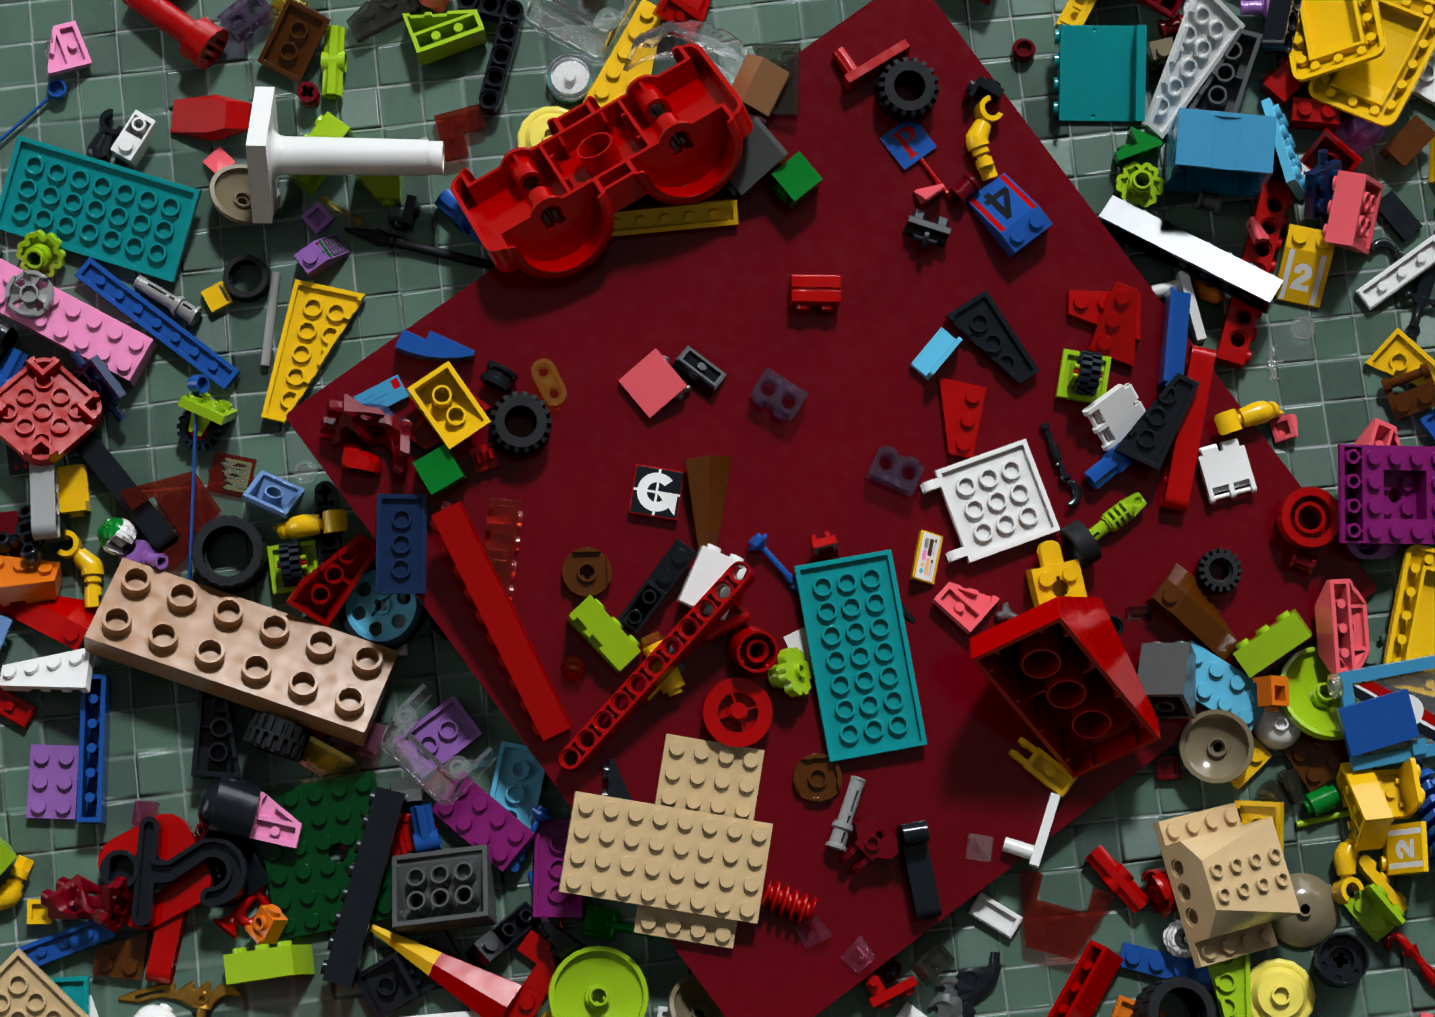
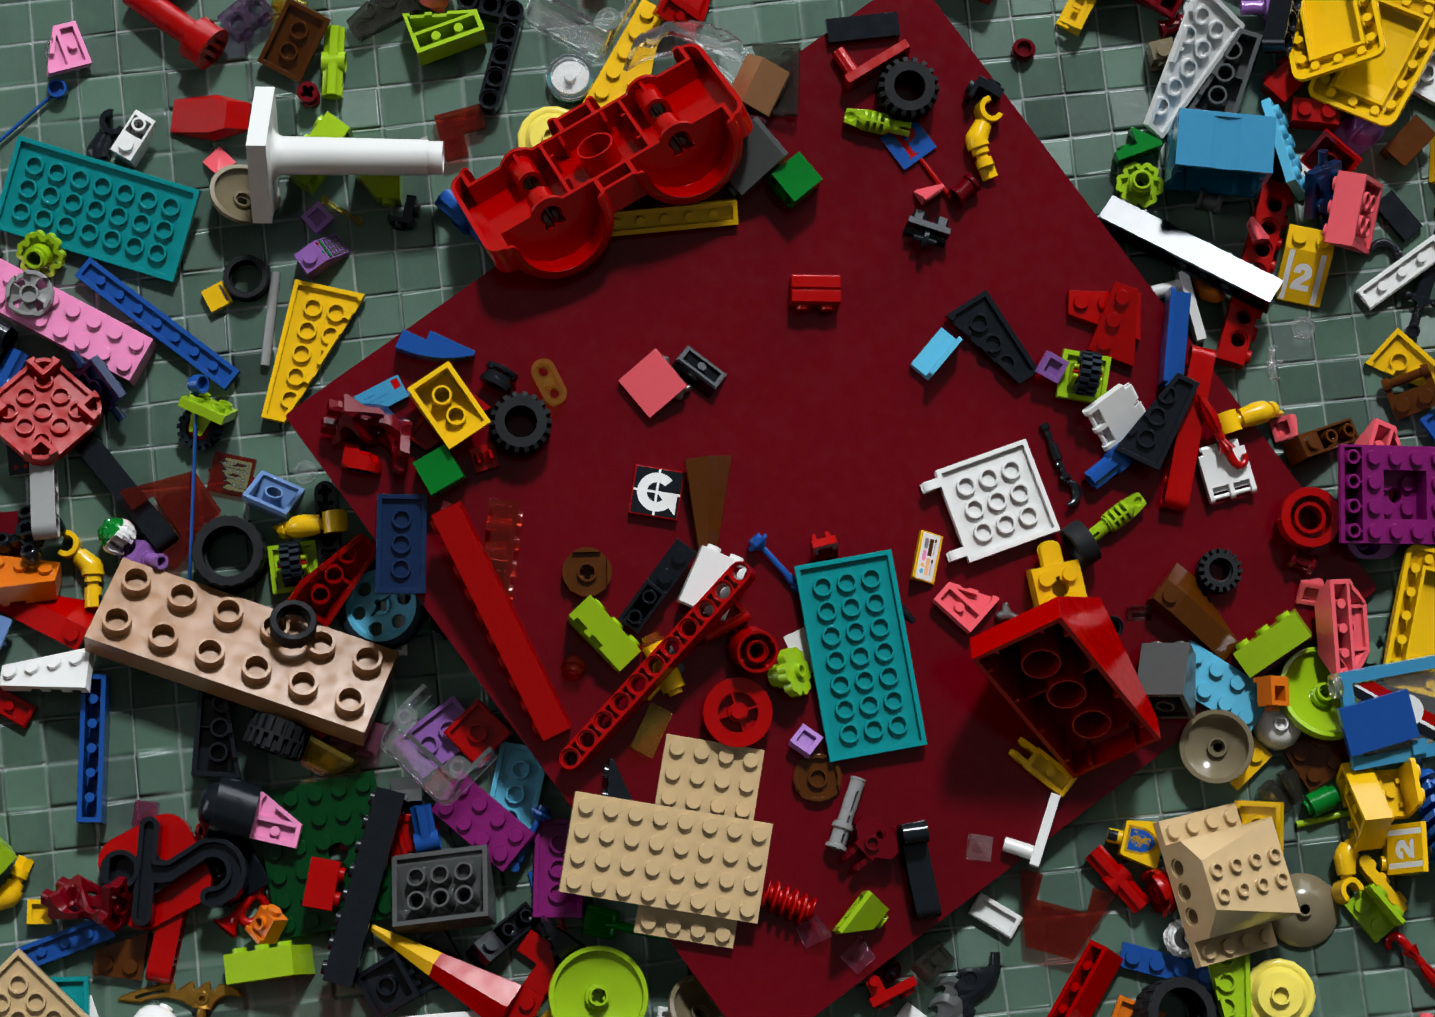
medium lavender plate [26,744,79,820] -> none
yellow bracket [58,464,91,518] -> none
light grey pin [133,275,203,326] -> none
black piece [344,228,495,270] -> none
clear purple brick [749,368,809,422] -> none
clear purple brick [866,445,925,496] -> none
red wing [938,377,987,459] -> none
blue slope [966,173,1053,258] -> none
teal panel [1053,24,1147,122] -> none
dark red tile [1154,754,1182,782] -> none
black wheel [1312,932,1369,988] -> none
none -> black tyre [269,599,317,649]
none -> red brick [302,856,347,912]
none -> red tile [443,698,513,768]
none -> clear yellow slope [630,702,673,759]
none -> medium lavender plate [788,723,824,759]
none -> black tile [825,12,900,45]
none -> lime slope [832,890,889,934]
none -> lime hinge [843,108,912,138]
none -> medium lavender plate [1035,350,1070,384]
none -> torso [1106,820,1161,870]
none -> red piece [1196,393,1249,470]
none -> reddish brown slope [1281,418,1359,467]
none -> coral slope [1295,578,1325,606]

